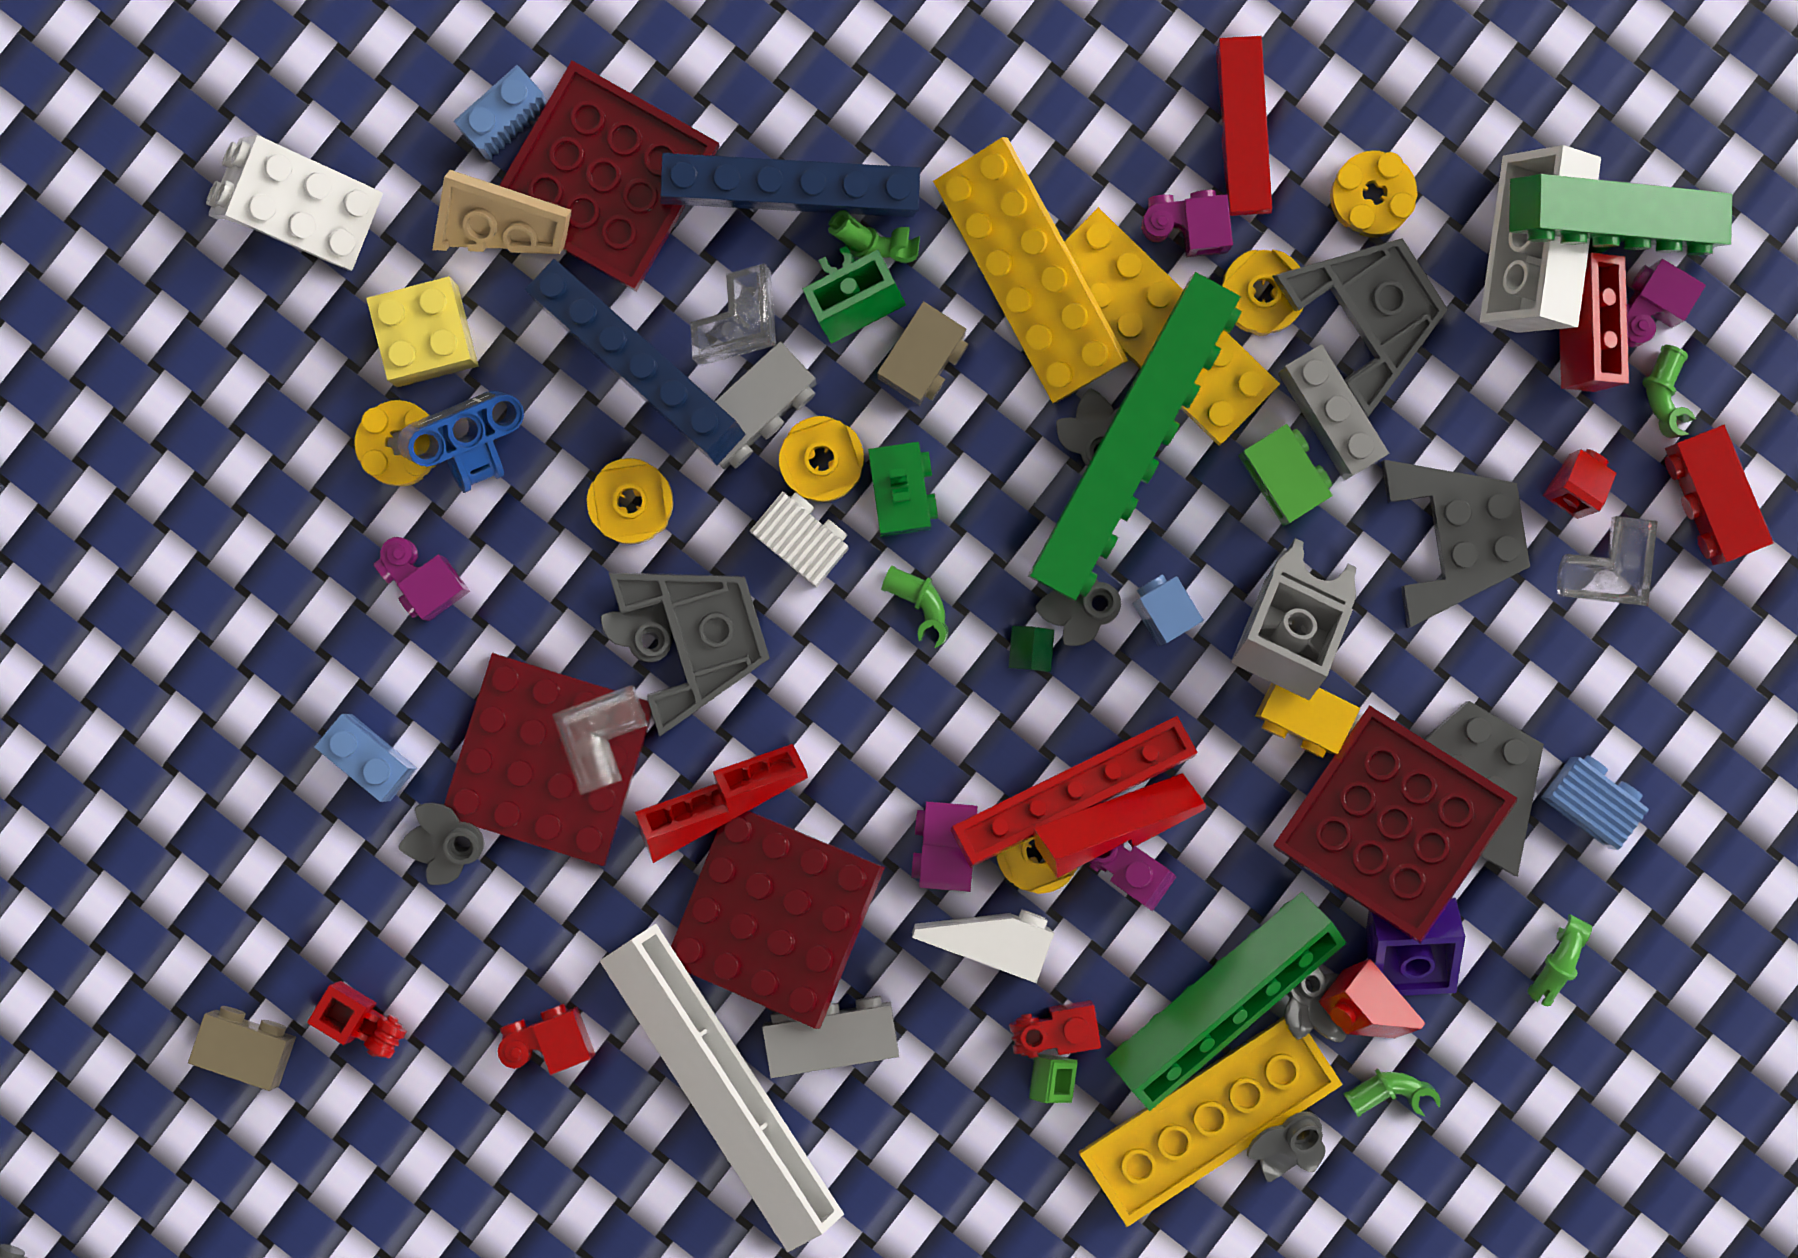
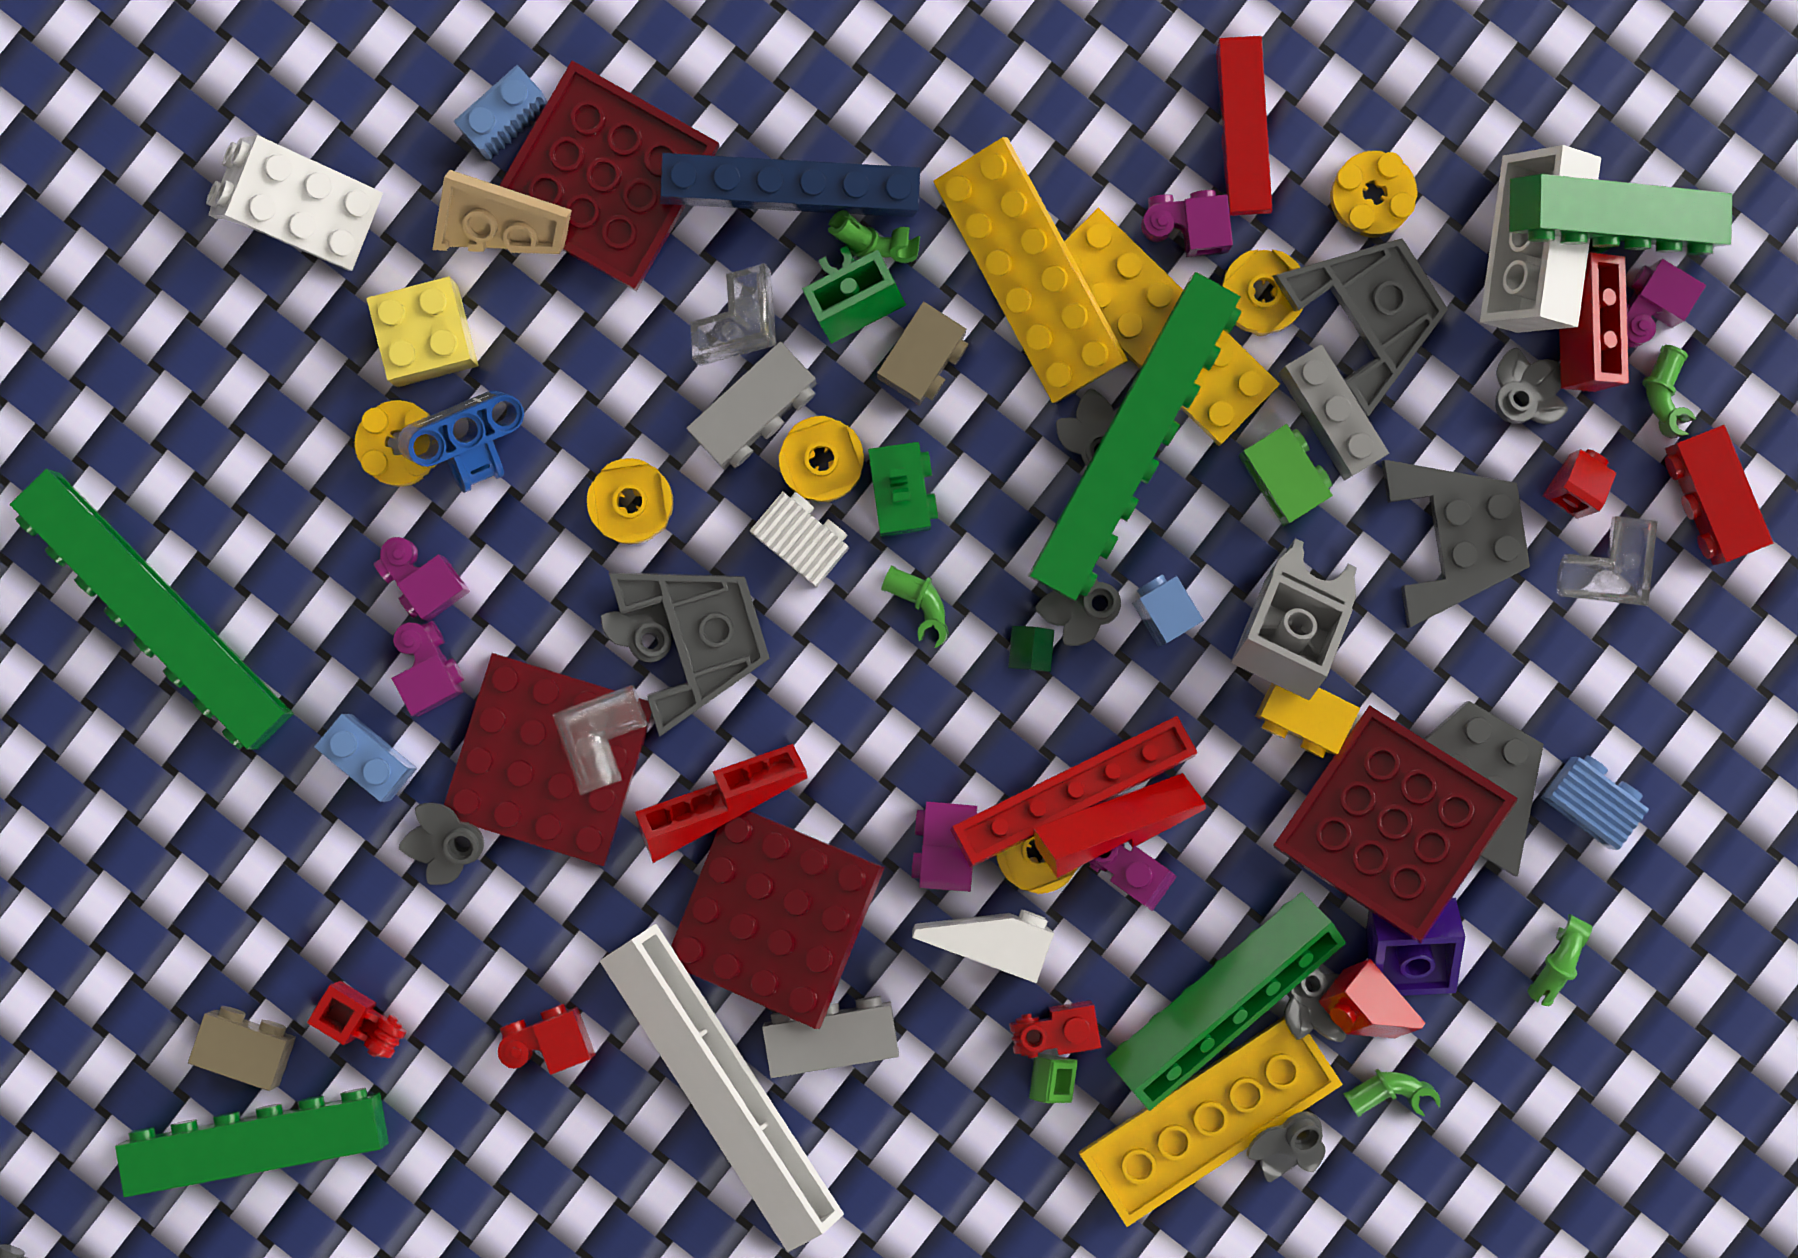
dark blue brick [525,259,746,466] -> none
none -> green brick [9,469,294,749]
none -> green brick [115,1088,389,1197]
none -> magenta brick [391,620,464,717]
none -> dark grey plate [1495,348,1568,425]

